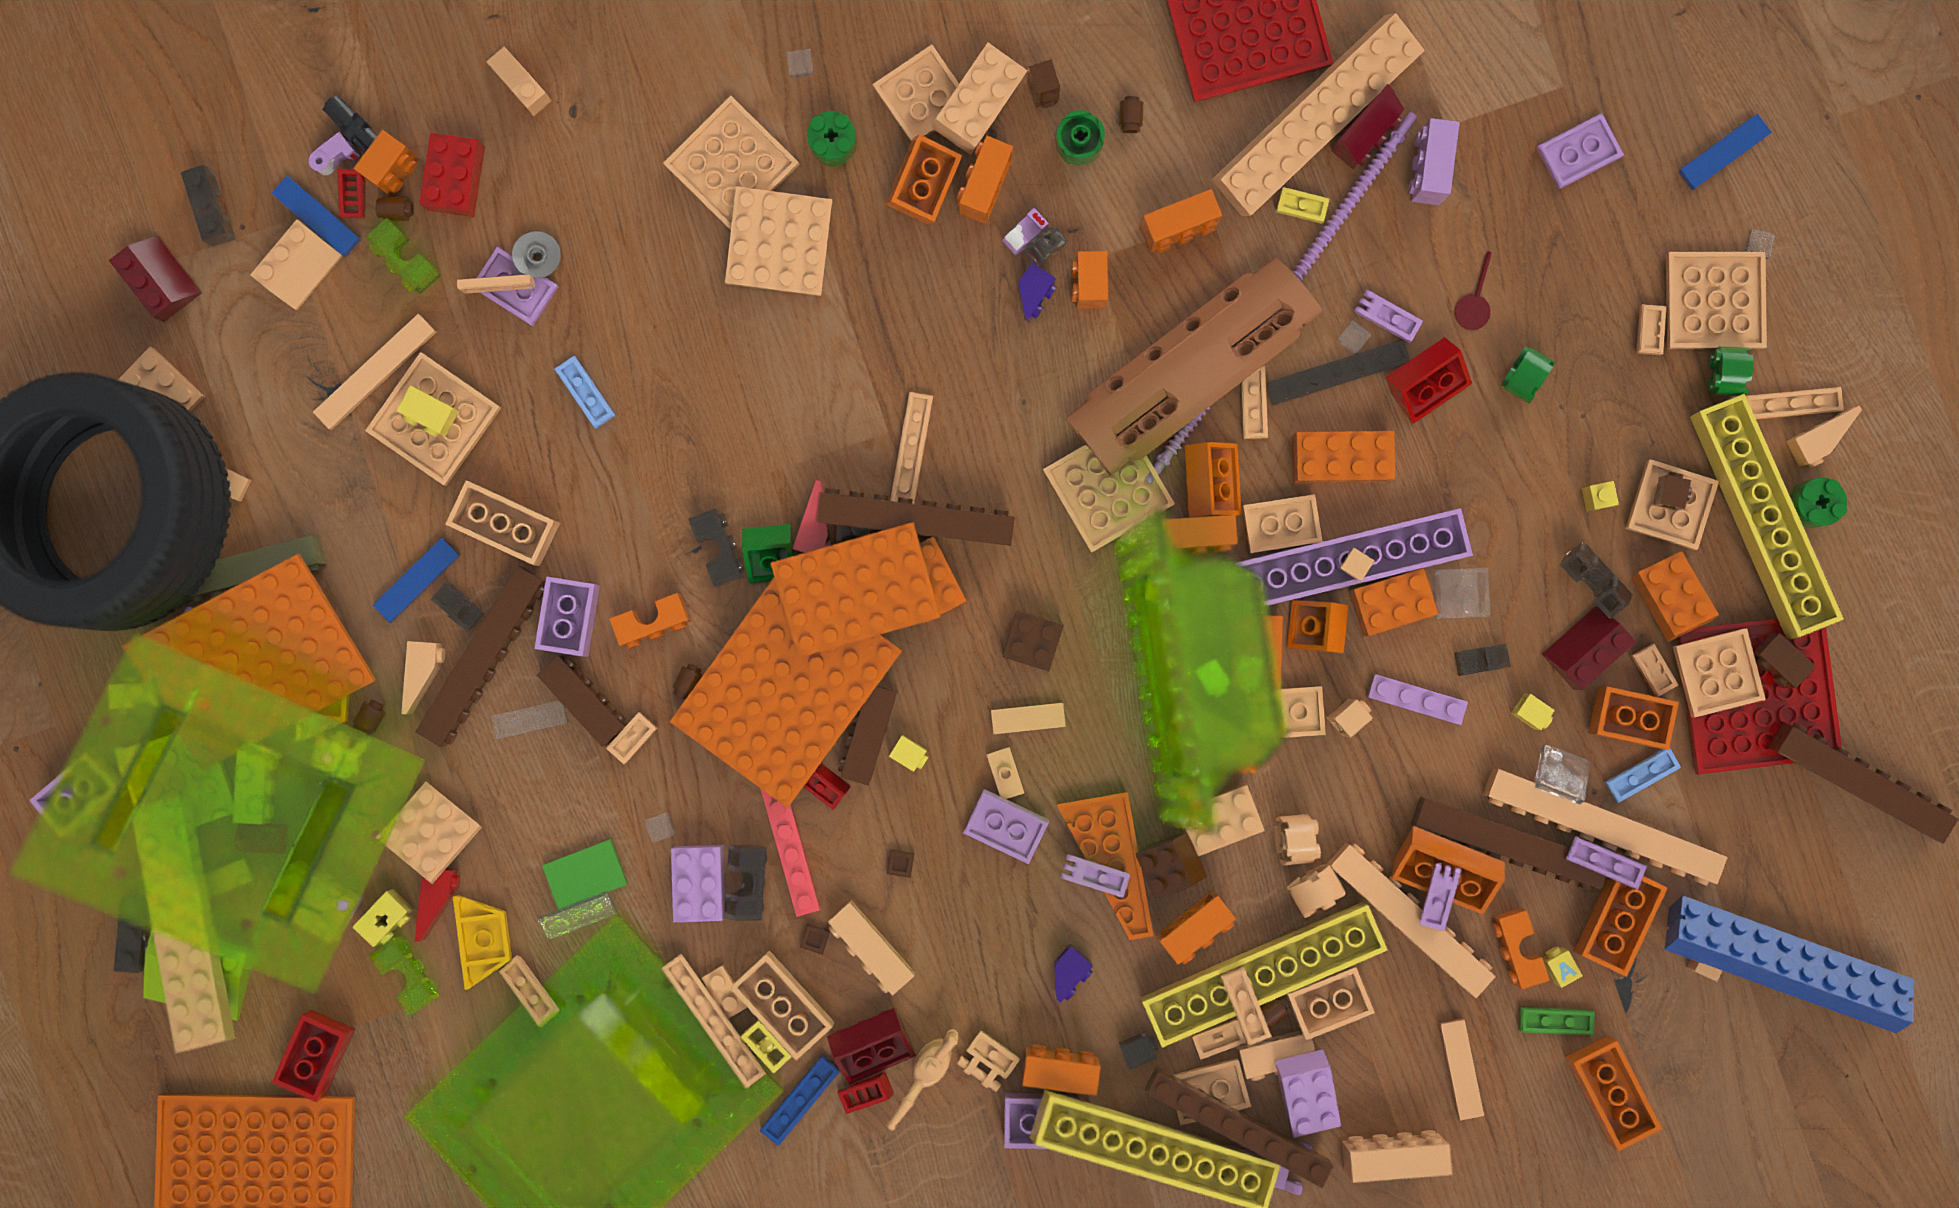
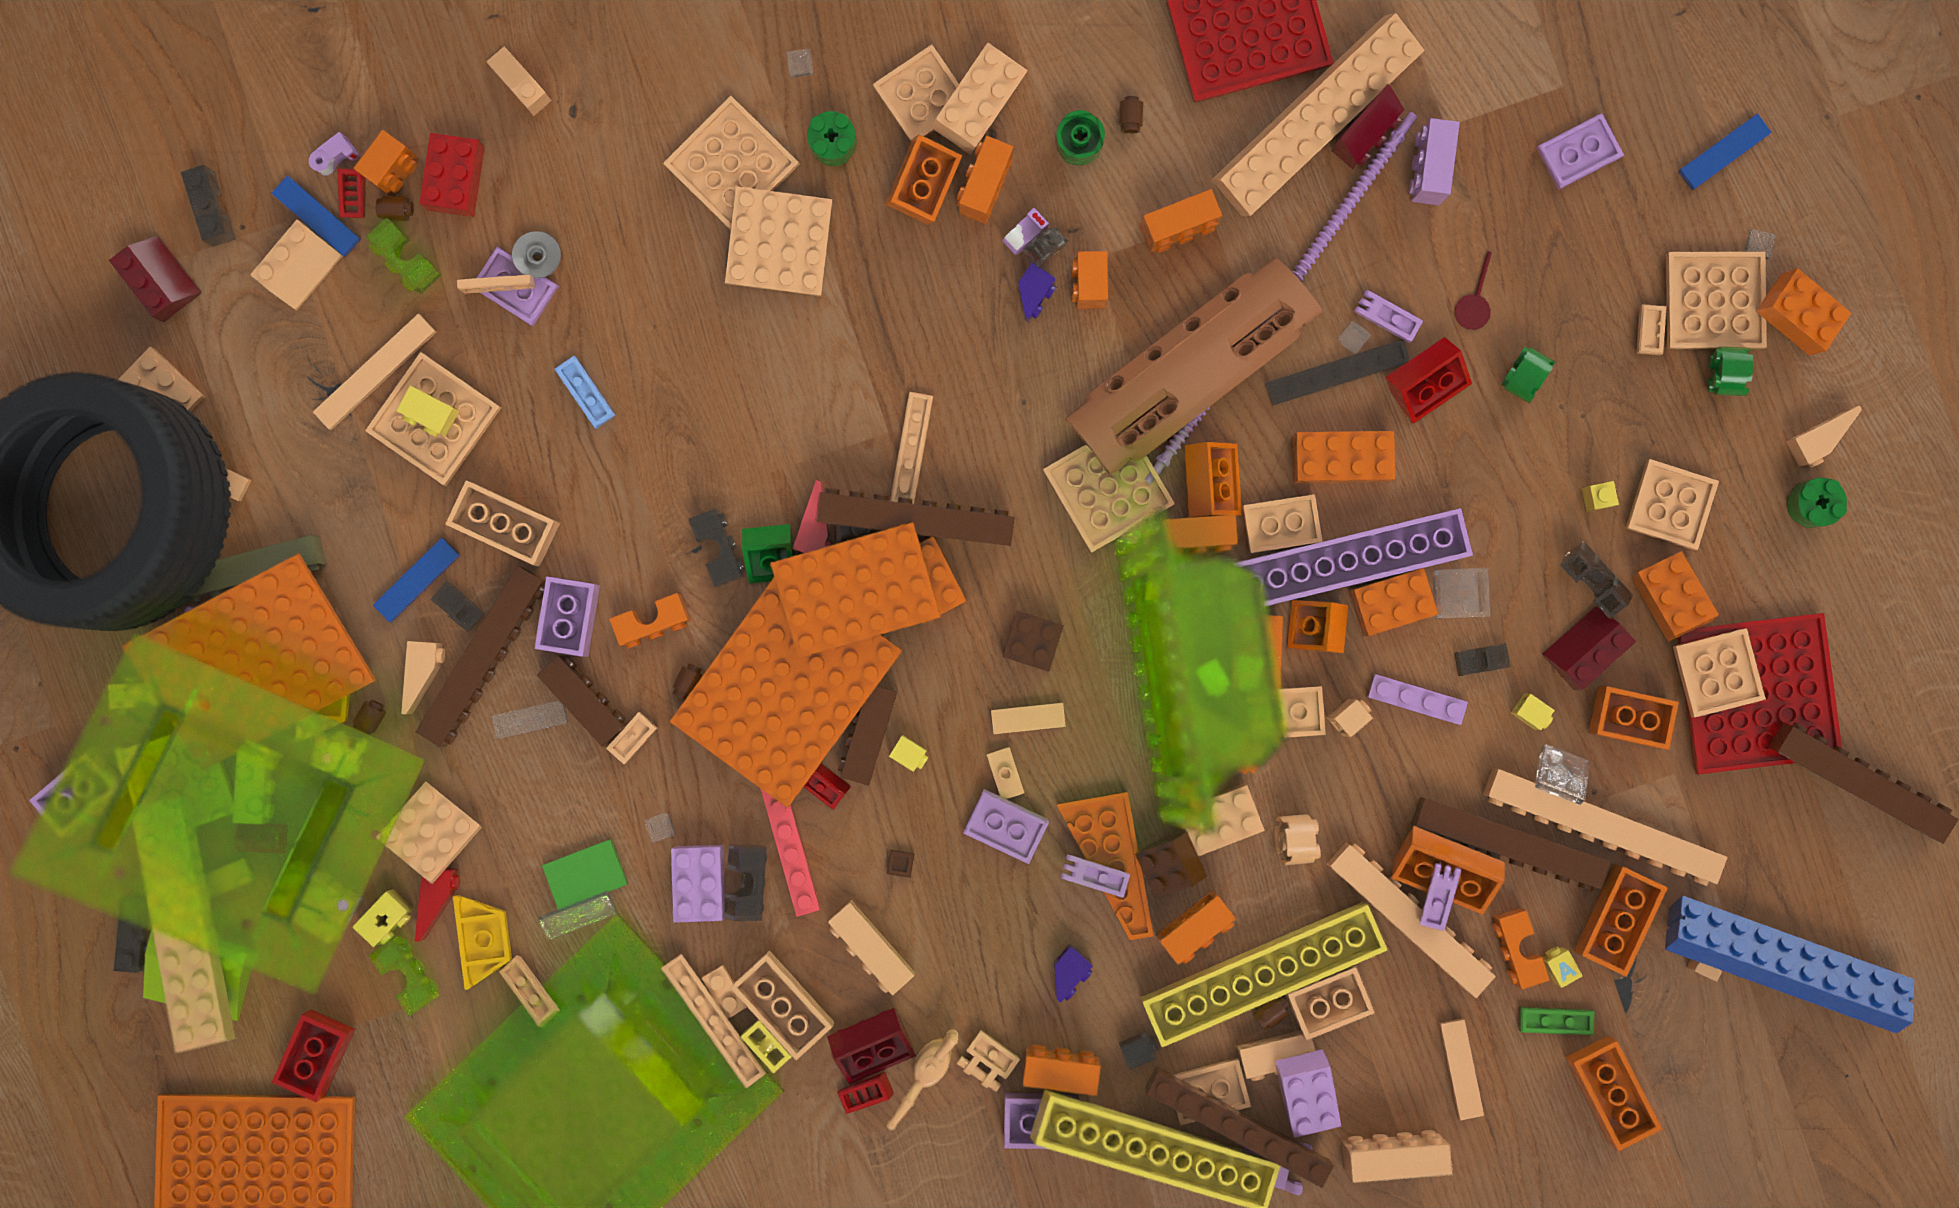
black piece [322,95,377,153] -> none
blue tile [760,1054,840,1146] -> none
reddish brown tile [800,923,830,955] -> none
reddish brown brick [1027,59,1060,108] -> none
light nougat plate [1191,1018,1246,1060] -> none
light nougat tile [1220,966,1272,1046] -> none
light nougat tile [1241,366,1268,439] -> none
light yellow plate [1276,187,1329,224] -> none
light nougat brick [1287,864,1346,918] -> none
light nougat tile [1339,548,1375,582] -> none
lavender tile [1565,836,1647,889] -> none
light blue tile [1604,748,1681,803] -> none
light nougat plate [1631,643,1678,697] -> none
reddish brown brick [1653,472,1692,511] -> none
light yellow brick [1690,394,1844,640] -> none
light nougat tile [1746,387,1844,420] -> none
reddish brown brick [1753,633,1816,688] -> none
none -> orange brick [1756,268,1851,356]

